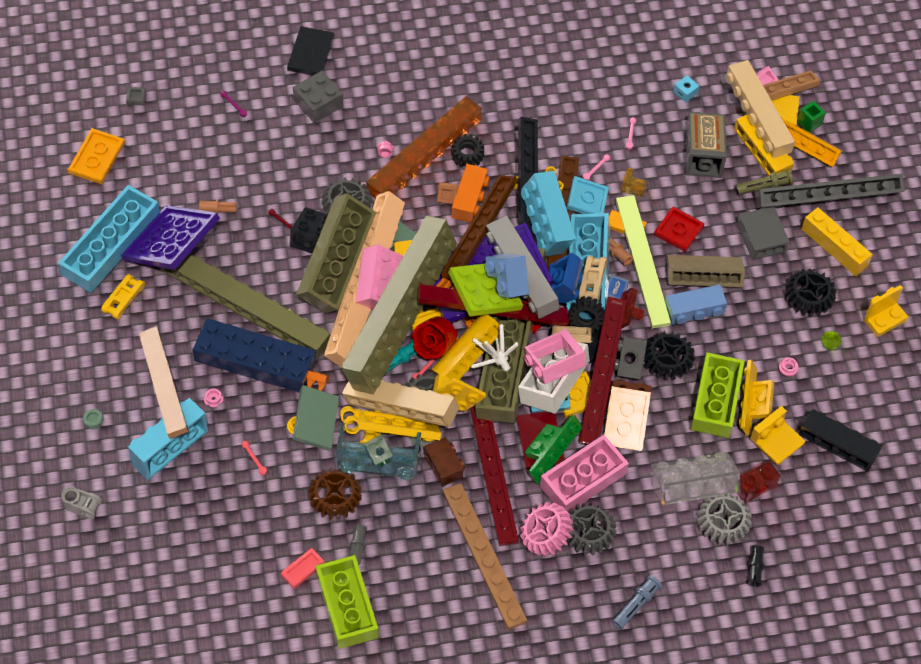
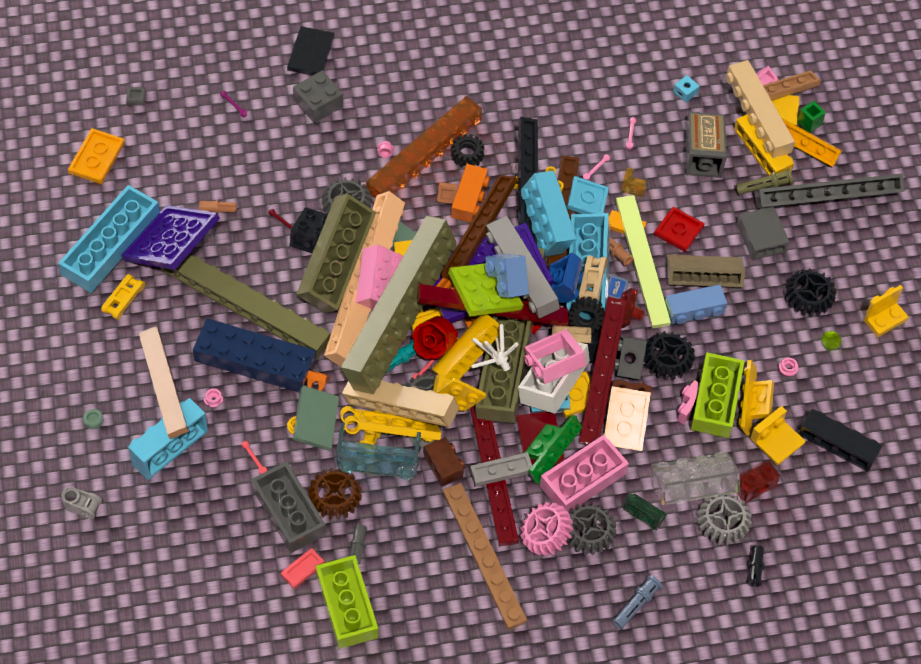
brick [364,434,393,467] -> none
yellow brick [801,207,873,276] -> none
none -> dark grey brick [251,461,326,553]
none -> light grey plate [470,452,532,486]
none -> clear green bracket [623,493,667,531]
none -> bright pink slope [678,380,698,425]

